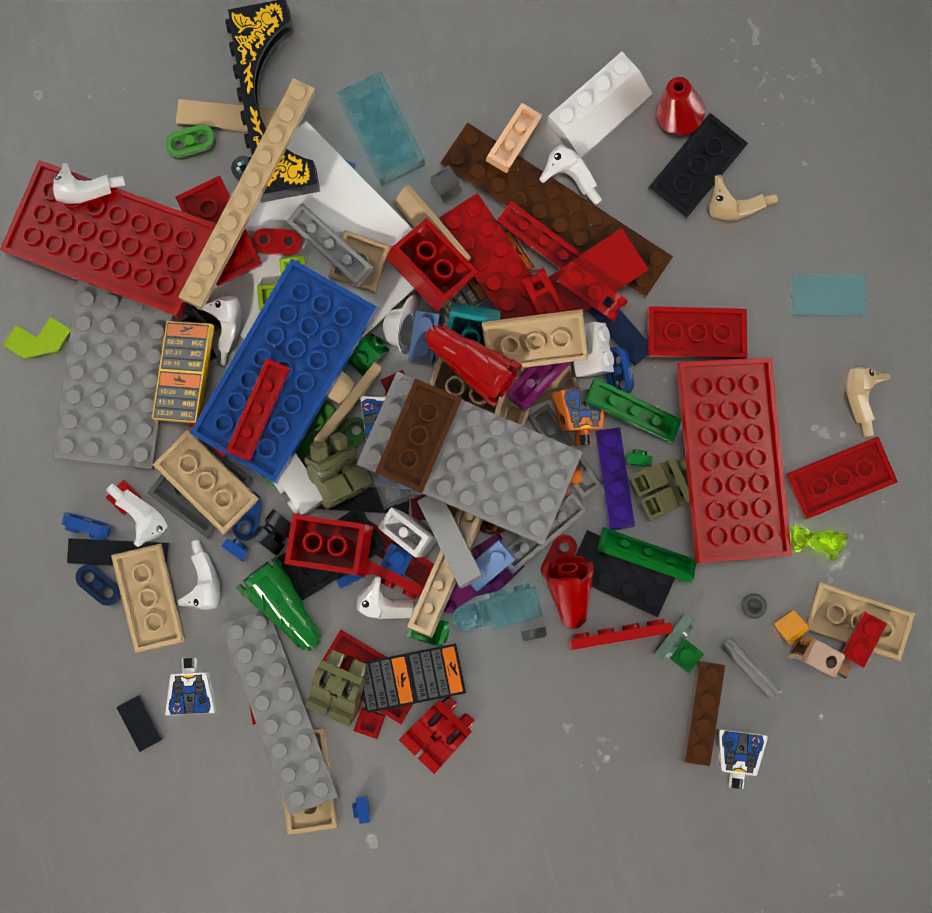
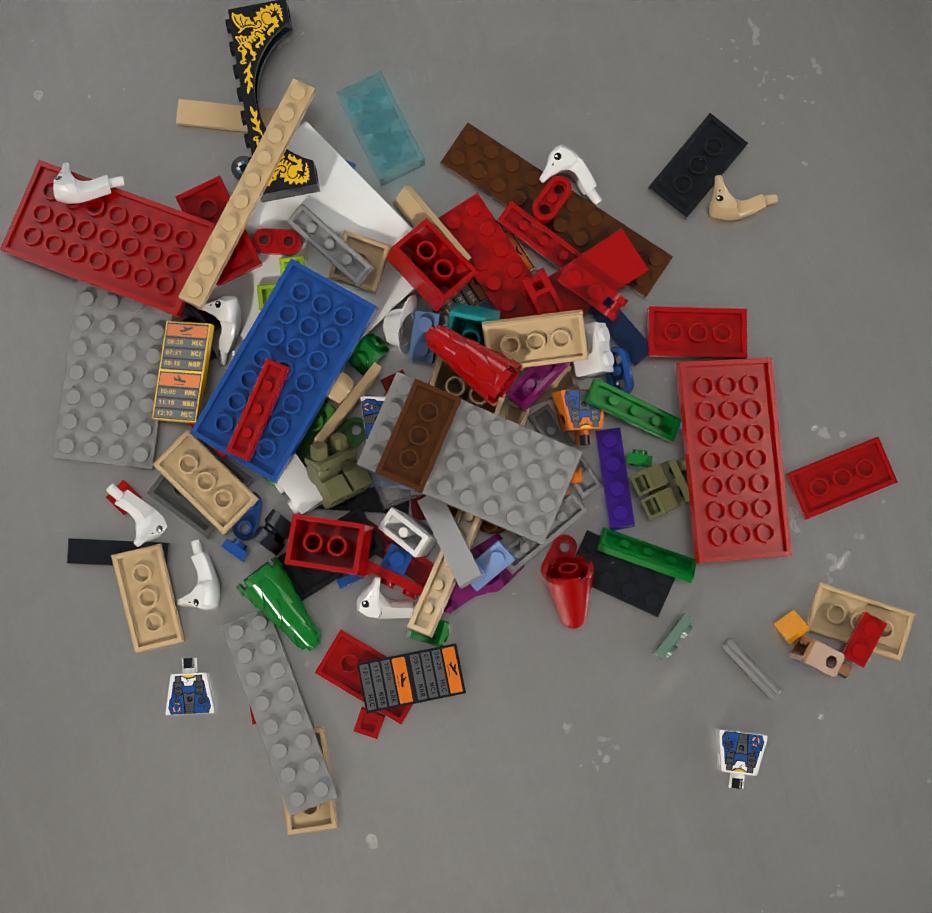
lime tile [3,317,71,359] -> none
blue plate [61,512,112,540] -> none
dark blue plate [75,565,121,606] -> none
black tile [116,695,163,752] -> none
bright green plate [166,124,215,158] -> none
olive hips [305,649,367,726] -> none
blue plate [352,795,371,824] -> none
red hips [399,697,475,774] -> none
dark grey leg [431,166,462,203] -> none
clear light blue brick [453,583,543,631] -> none
light nougat plate [486,103,543,173] -> none
dark grey tile [521,627,547,641] -> none
white slope [547,52,653,158] -> none
red plate [568,619,673,650] -> none
red cone [656,77,705,135] -> none
green plate [669,638,704,674] -> none
reddish brown brick [681,661,725,766] -> none
dark grey tile [741,594,767,619] -> none
clear light blue piece [790,275,869,316] -> none
clear neon green animal [792,525,848,561] -> none
tan animal [846,366,890,437] -> none
none -> red plate [532,176,572,222]

